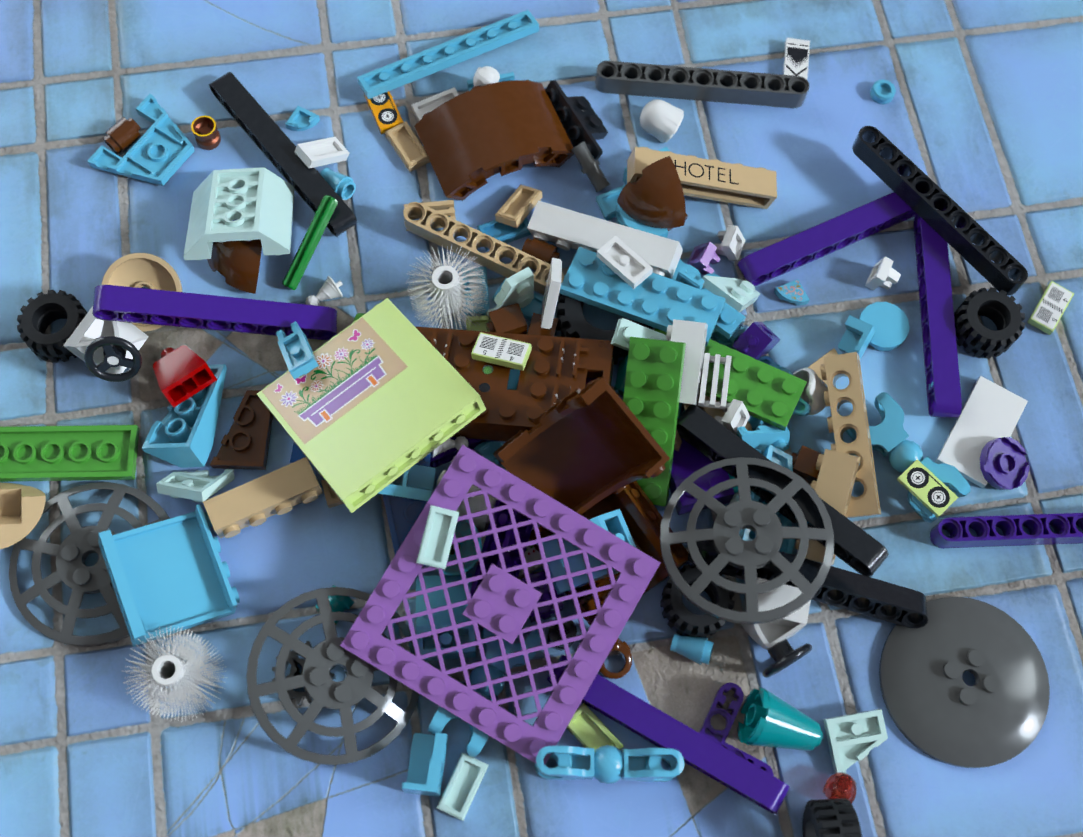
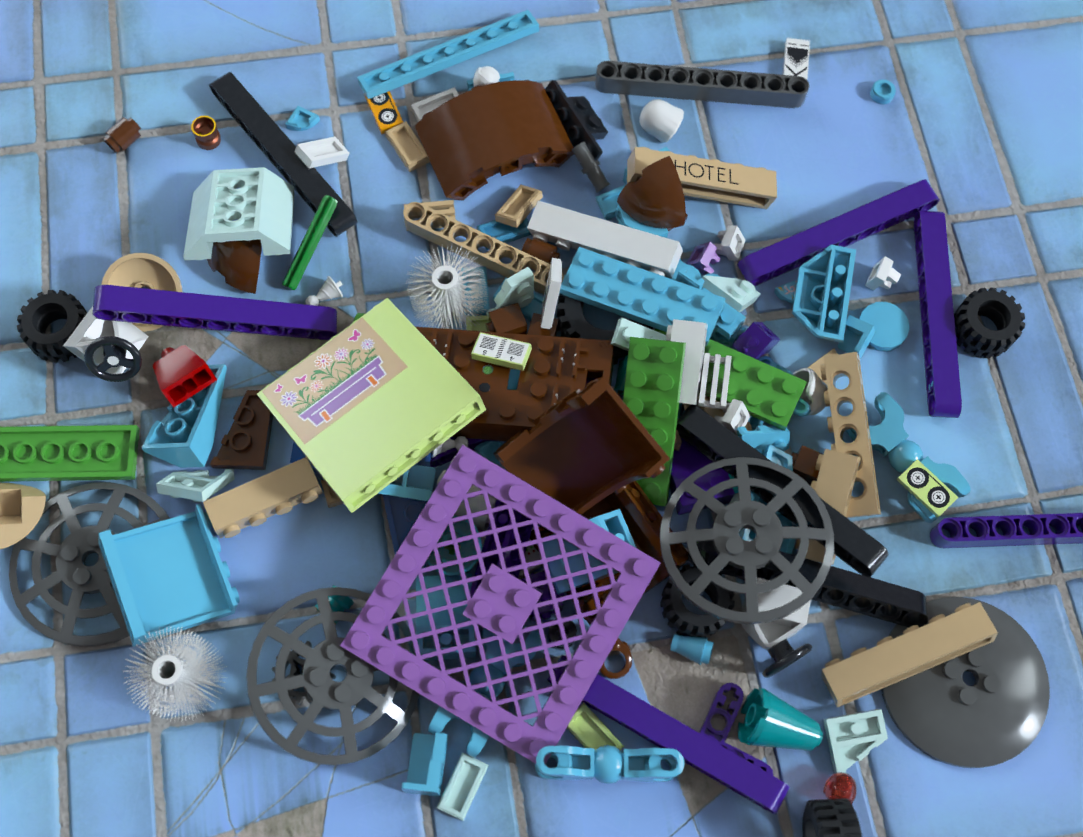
medium azure wing [87,94,195,186] -> none
medium azure hinge [276,321,319,379] -> none
medium azure cone [320,168,356,200] -> none
light aqua tile [416,505,459,570] -> none
white plate [596,235,653,289] -> none
black beam [852,126,1028,296] -> none
white tile [935,376,1028,488] -> none
dark purple tile [980,437,1030,490] -> none
tile [1027,281,1074,335] -> none
none -> medium azure wedge [792,245,856,343]
none -> tan brick [822,602,998,708]

